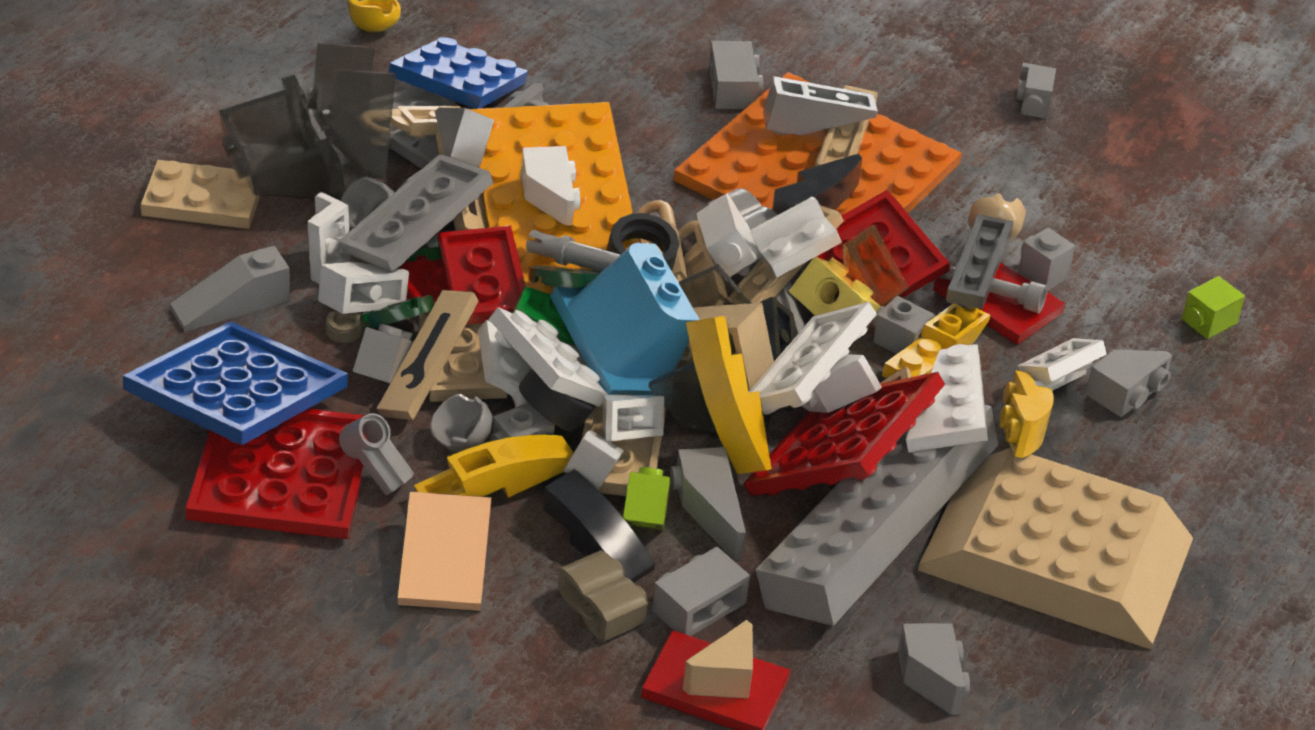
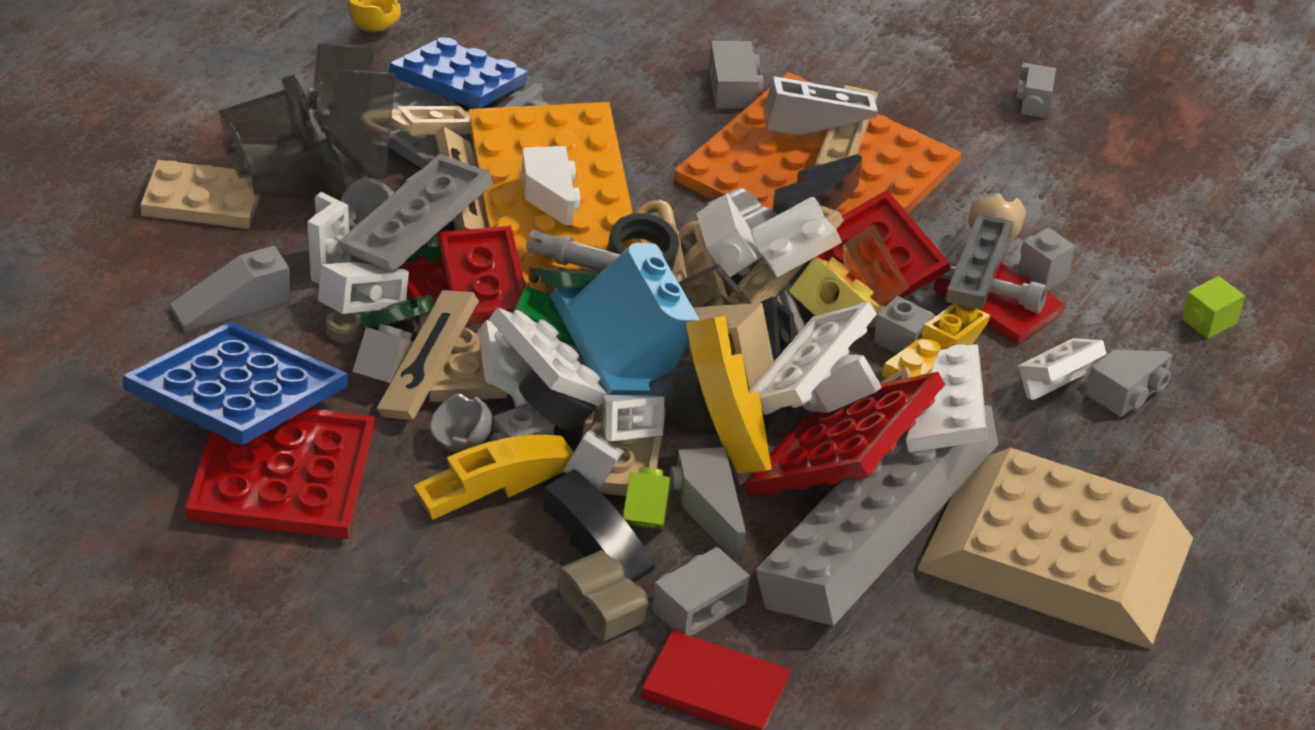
light grey piece [339,413,414,495] -> none
light nougat tile [398,492,491,611] -> none
light grey slope [435,107,494,168] -> none
tan slope [683,620,753,698] -> none
light grey slope [898,623,970,715] -> none
yellow slope [1000,370,1054,458] -> none

